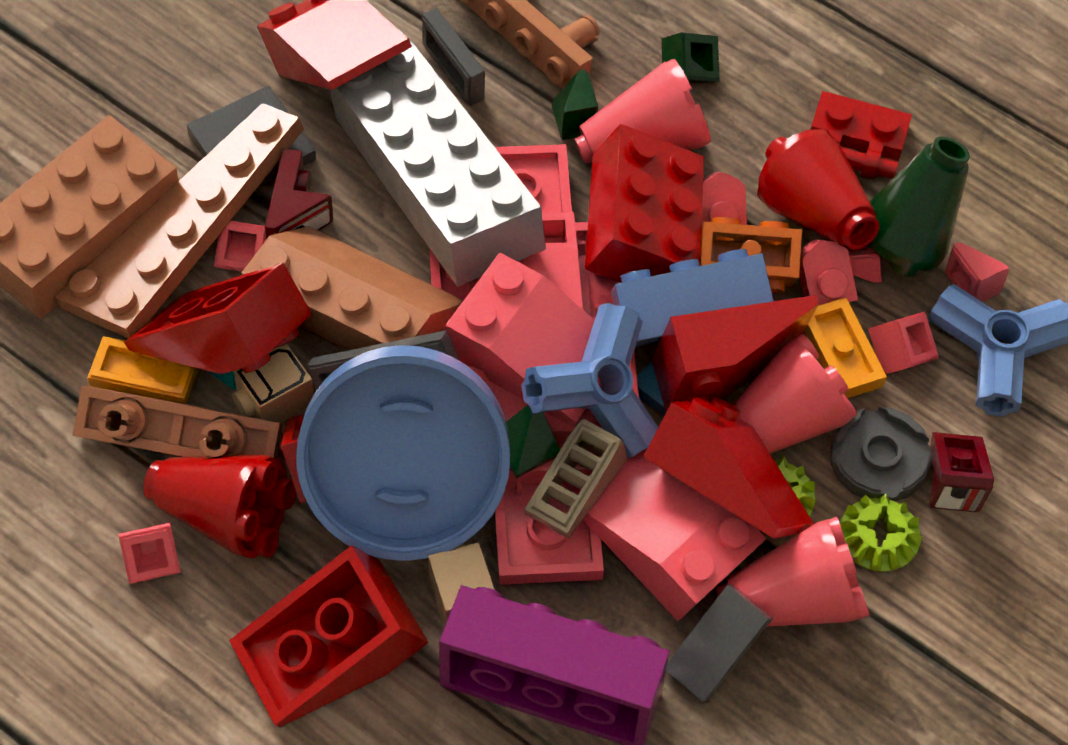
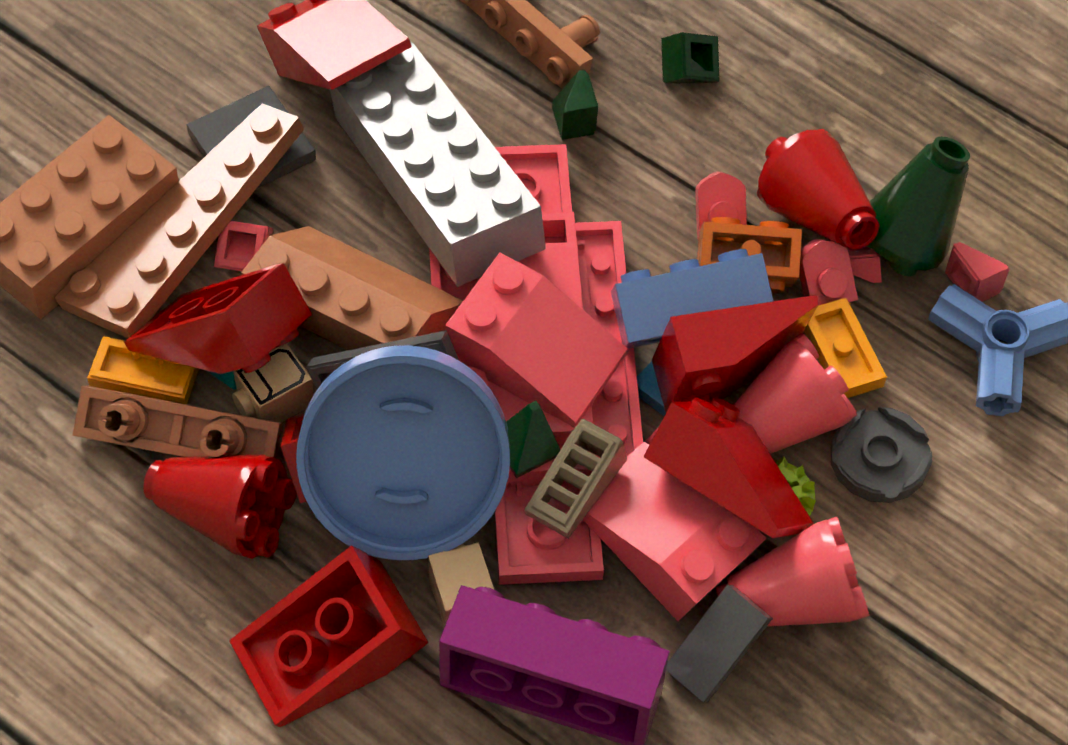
coral slope [118,523,181,584] -> none
dark red slope [265,148,333,240] -> none
dark grey tile [422,8,485,106] -> none
medium blue piece [521,303,658,458] -> none
coral cone [574,59,711,164] -> none
red brick [585,123,704,283] -> none
red plate [810,91,912,180] -> none
lime gear [840,494,922,572] -> none
coral slope [868,311,939,374] -> none
dark red slope [929,432,994,512] -> none

